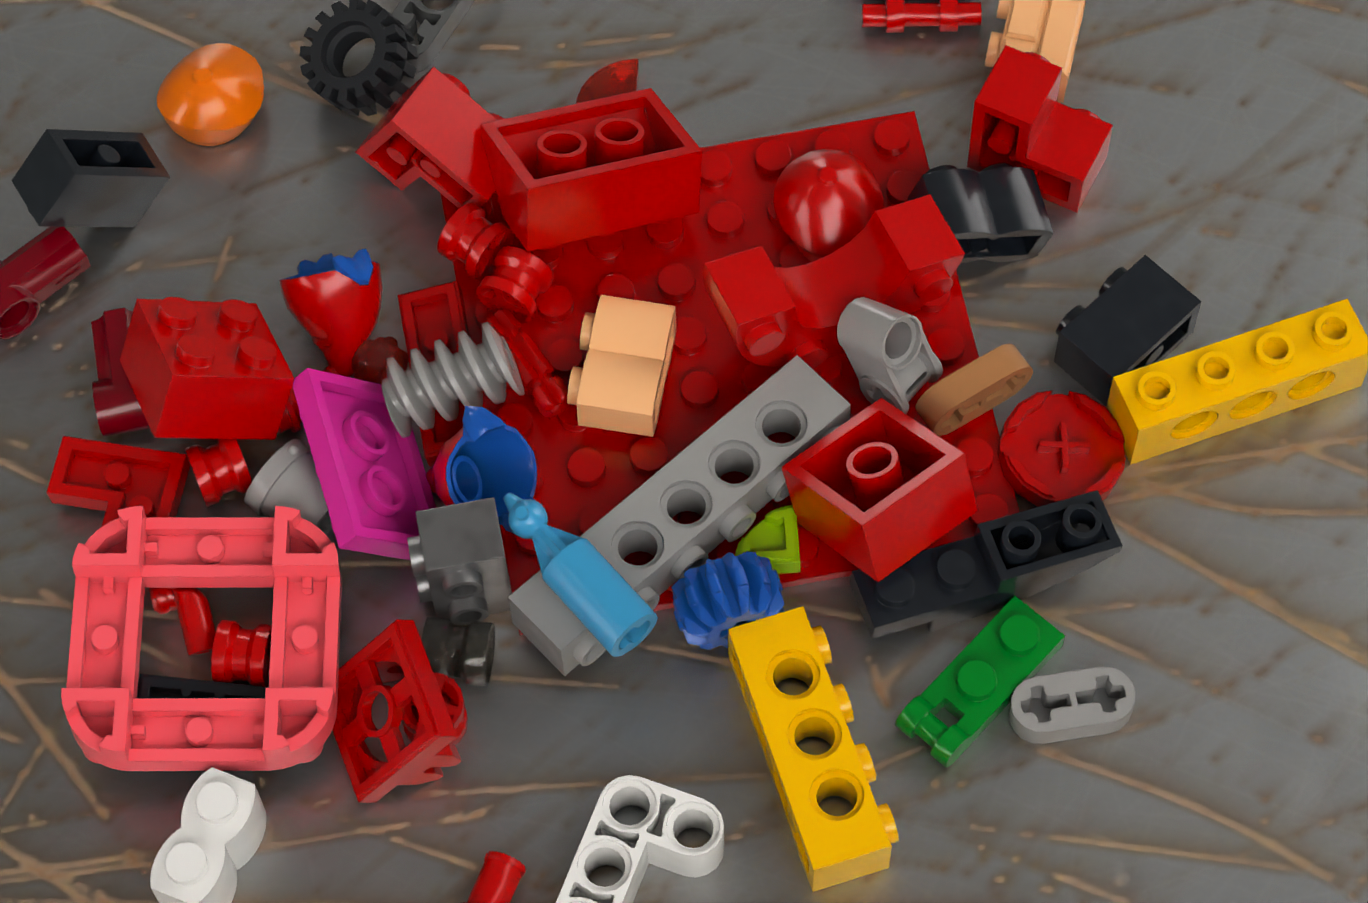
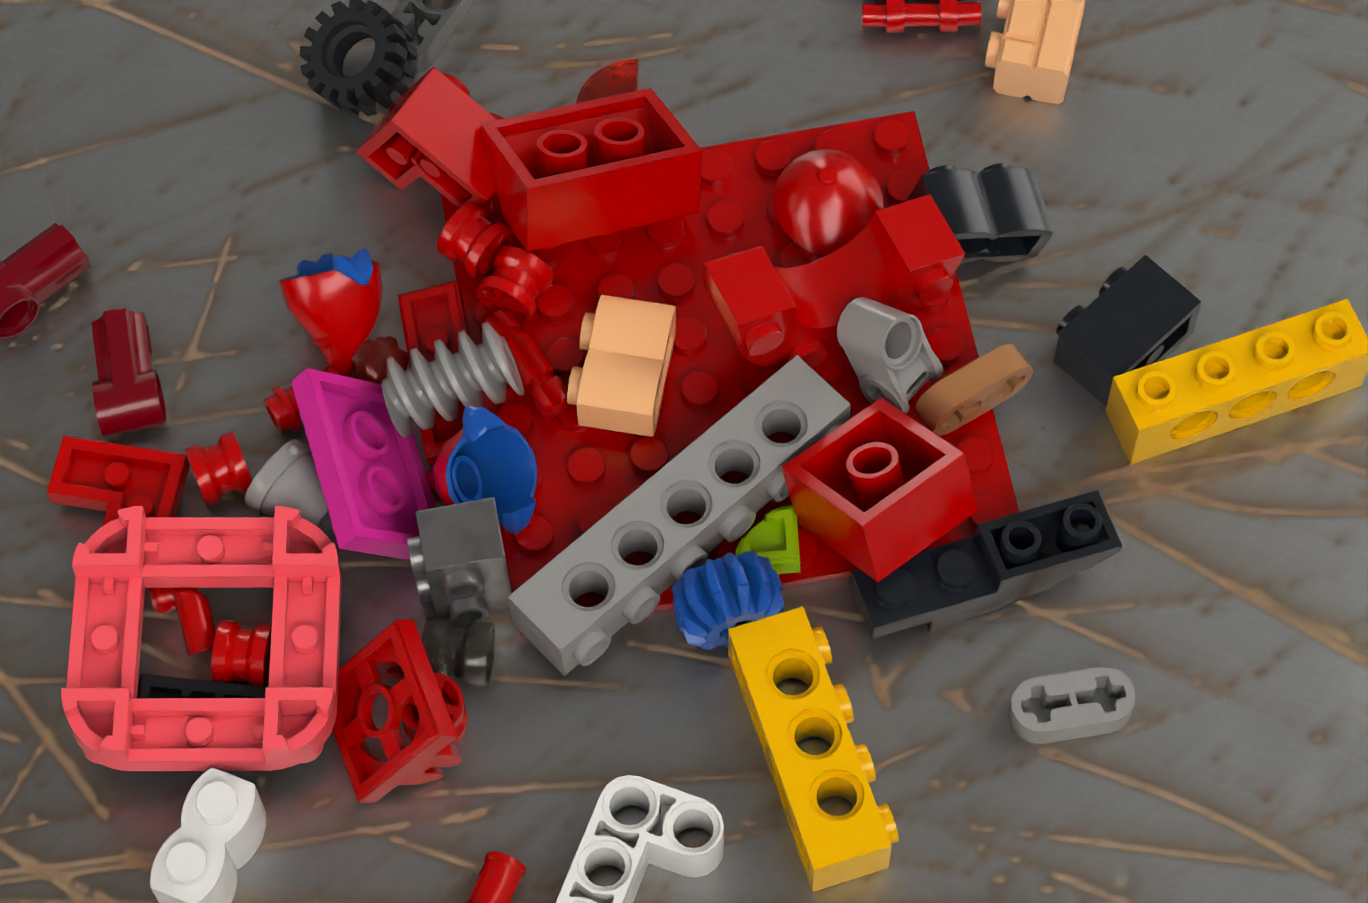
black brick [12,129,170,227] -> none
red brick [120,297,295,440] -> none
orange hat [157,43,264,146] -> none
dark azure wheel [503,493,658,657] -> none
green plate [895,595,1065,768] -> none
red brick [967,45,1113,213] -> none
red tile [997,390,1126,507] -> none

